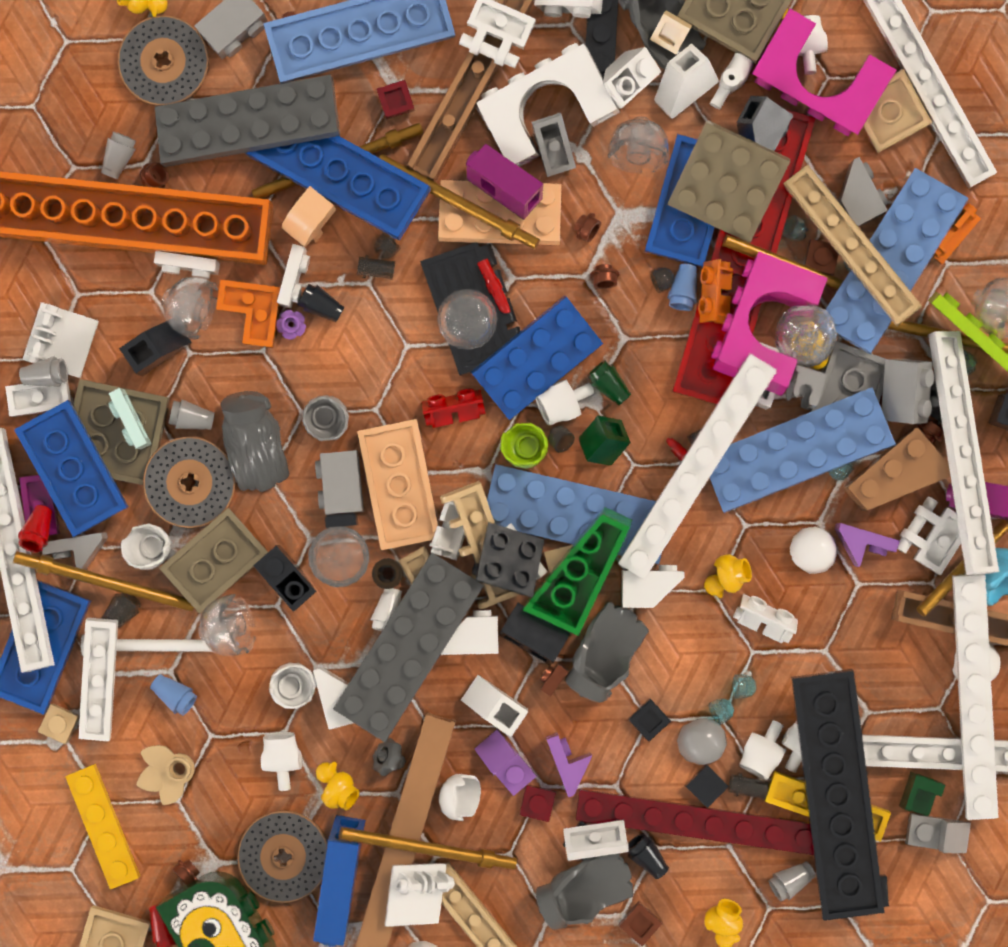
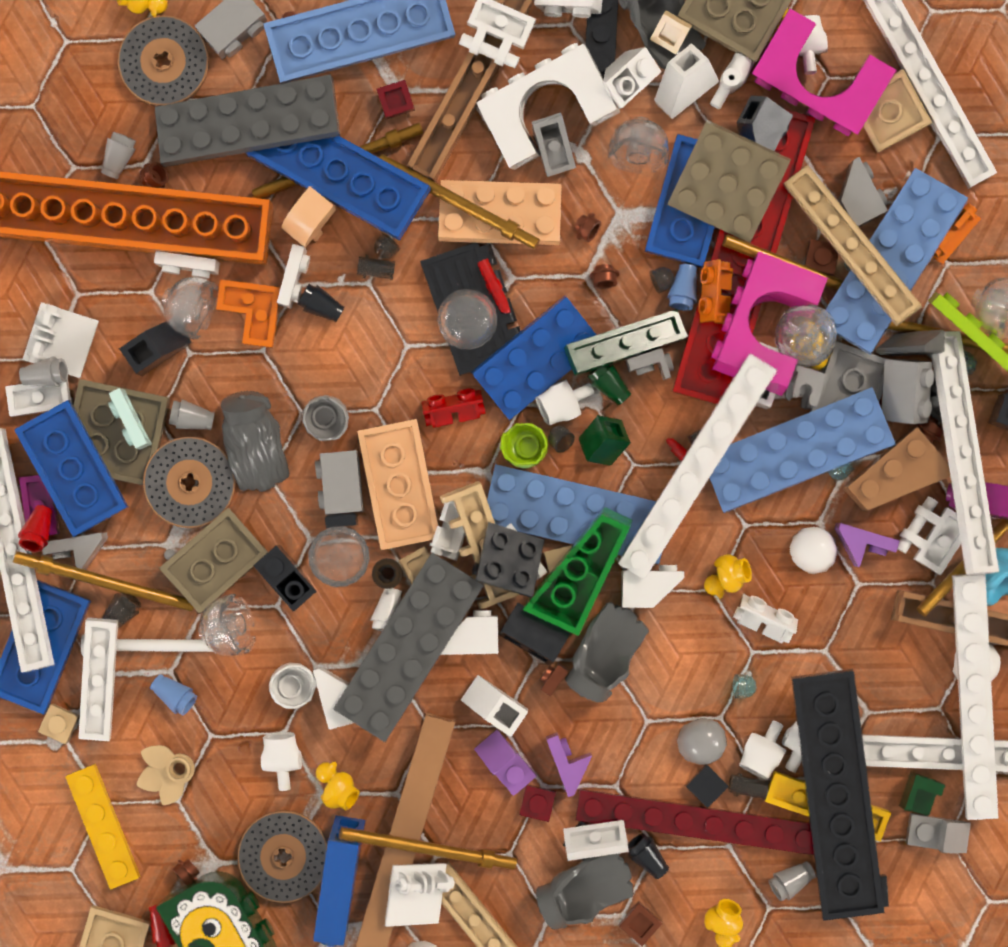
white hair [121,523,171,570] -> none
medium lavender plate [276,310,306,340] -> none
dark grey piece [373,738,406,776] -> none
white hair [439,774,481,821] -> none
magenta brick [466,144,543,220] -> none
black tile [628,698,671,742] -> none
clear light blue hinge [708,699,734,725] -> none
clear light blue hinge [782,215,809,242] -> none
none -> plate [564,309,688,376]
none -> light grey bracket [625,348,674,380]
none -> dark grey slope [877,330,945,356]

